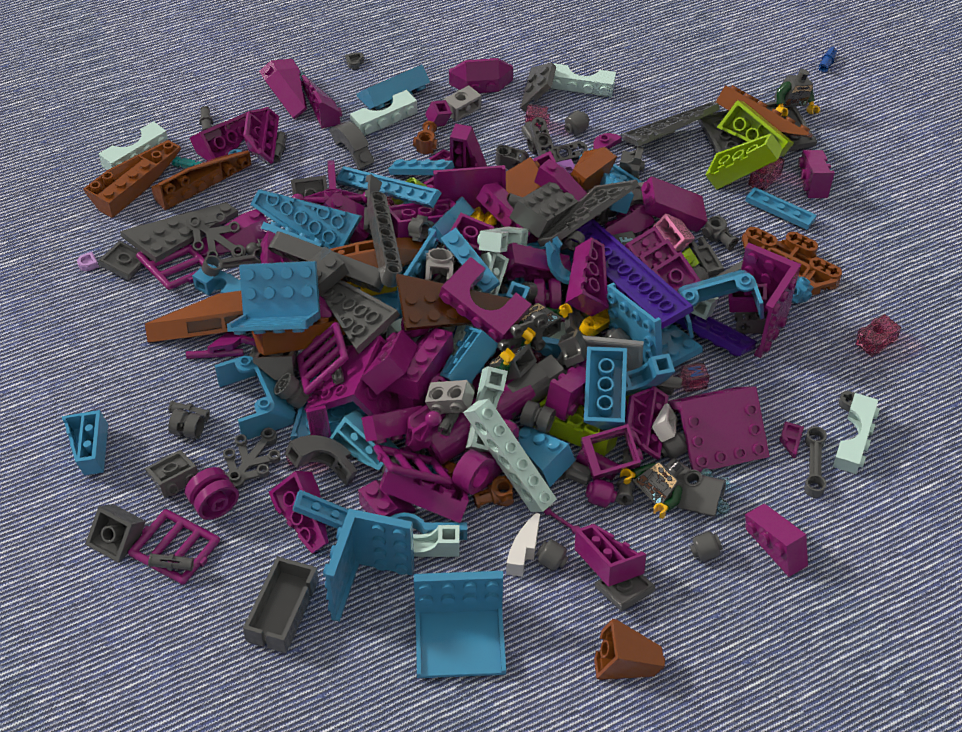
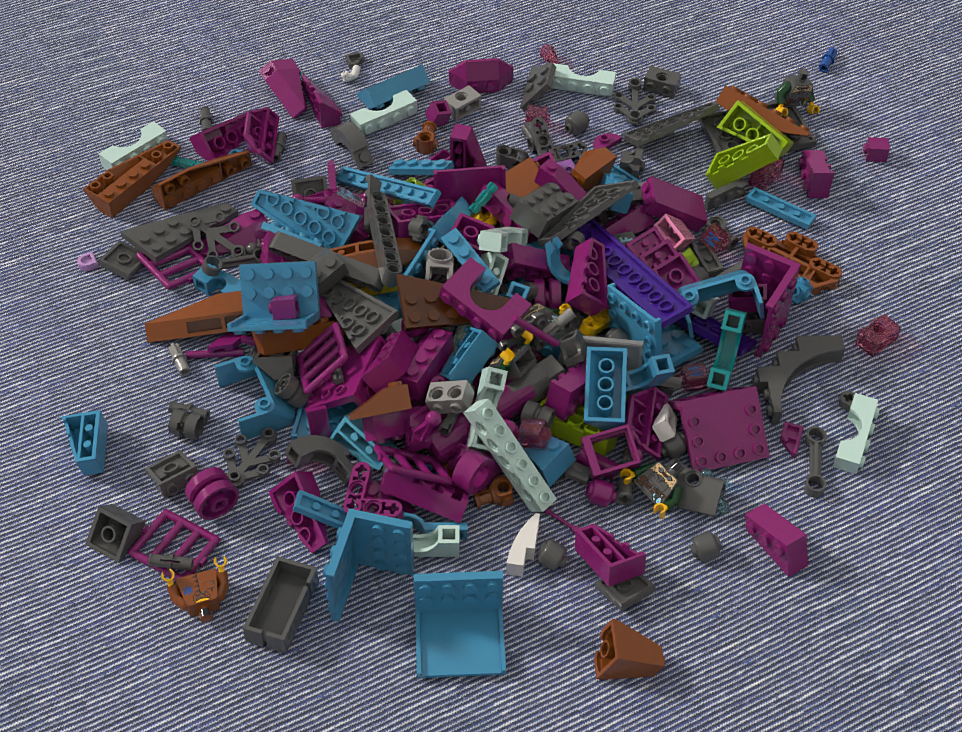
none -> dark orange torso [161,556,229,622]
none -> light grey axle [168,343,191,377]
none -> magenta brick [269,295,300,320]
none -> clear piece [336,187,367,208]
none -> white arm [341,65,361,82]
none -> magenta beam [343,462,404,519]
none -> dark orange slope [348,381,412,420]
none -> magenta plate [447,443,469,471]
none -> teal axle [469,182,498,215]
none -> magenta bar [511,315,559,347]
none -> clear pink brick [517,419,552,449]
none -> clear pink cone [540,44,560,64]
none -> light grey axle [543,307,577,336]
none -> dark grey plant [613,78,656,125]
none -> dark grey brick [643,66,681,98]
none -> clear pink brick [699,222,731,253]
none -> dark grey hinge [704,179,748,211]
none -> teal arch [707,308,747,391]
none -> dark grey arch [752,335,845,424]
none -> magenta brick [862,137,890,162]

